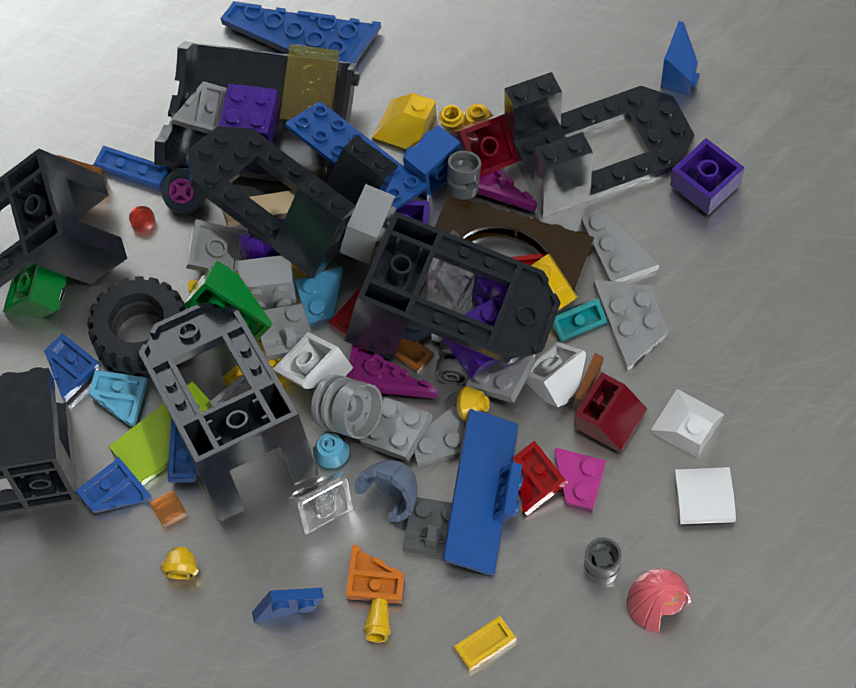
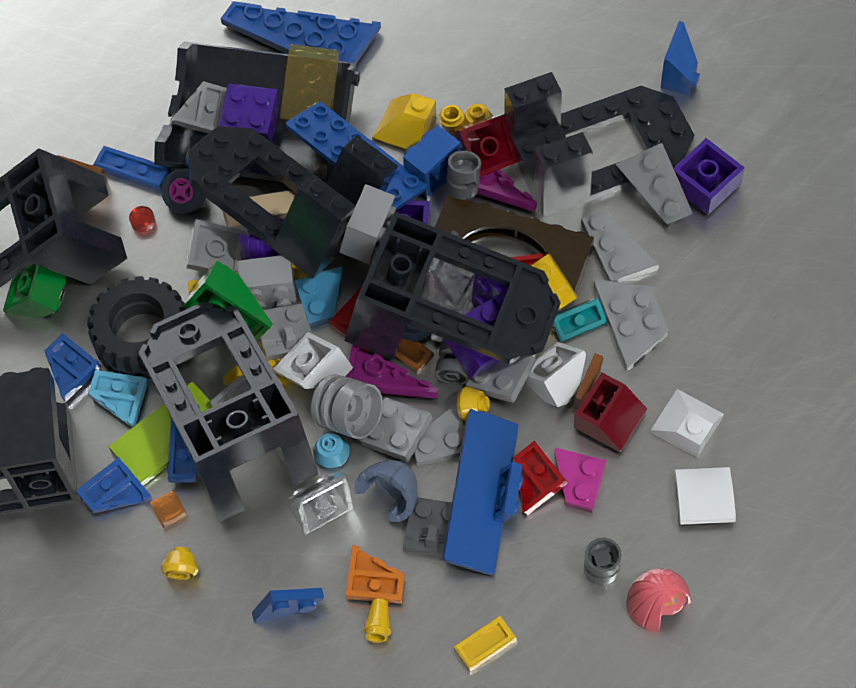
none -> light grey wing [616,143,693,224]

